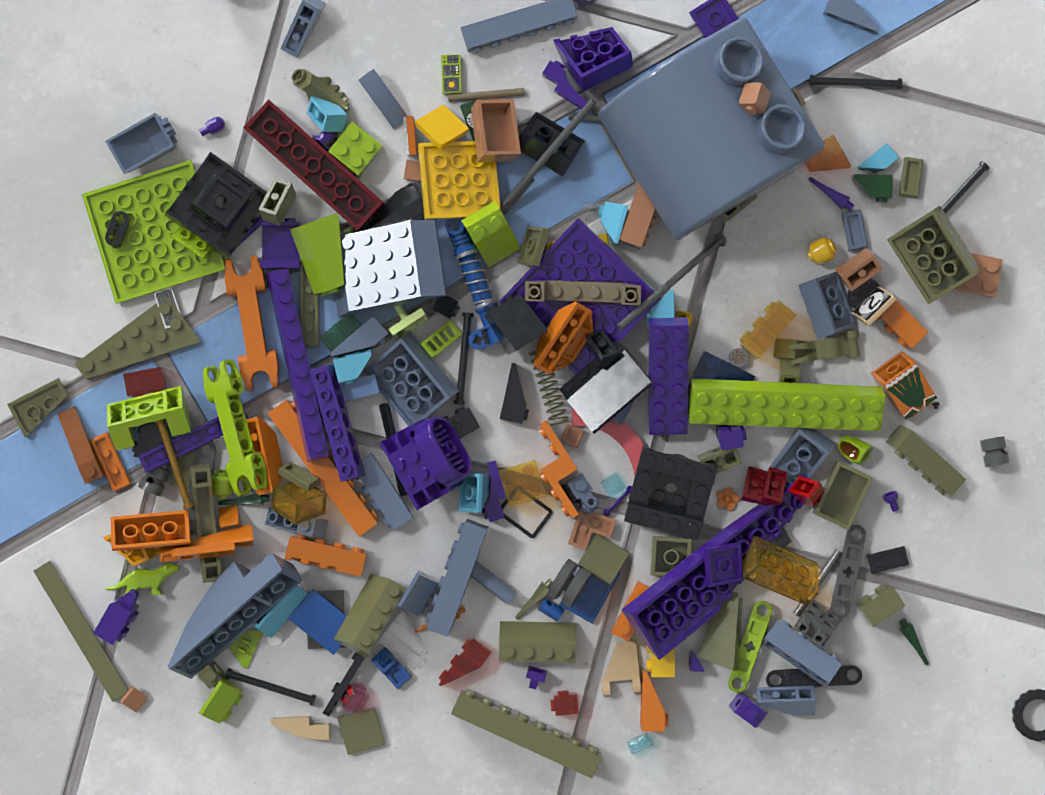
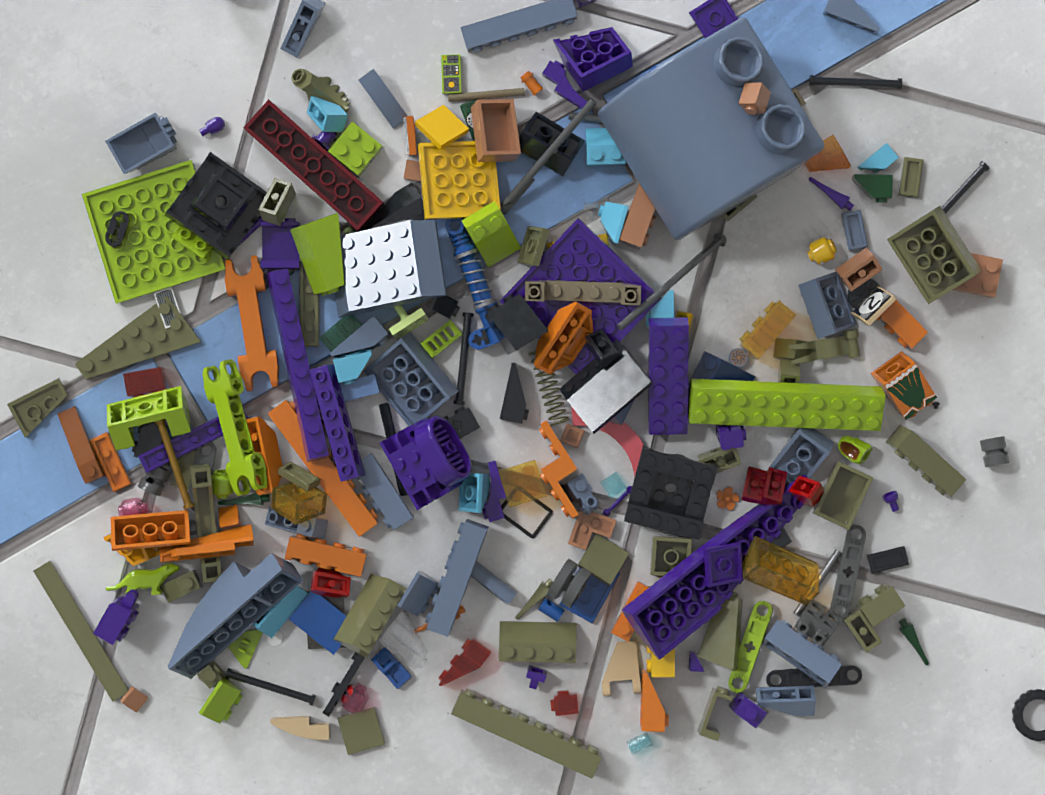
none -> clear pink head [118,497,148,516]
none -> olive slope [160,570,203,603]
none -> red slope [311,567,351,598]
none -> orange pin [520,71,543,96]
none -> medium azure slope [586,128,626,167]
none -> olive panel [697,686,733,741]
none -> olive brick [843,609,882,653]

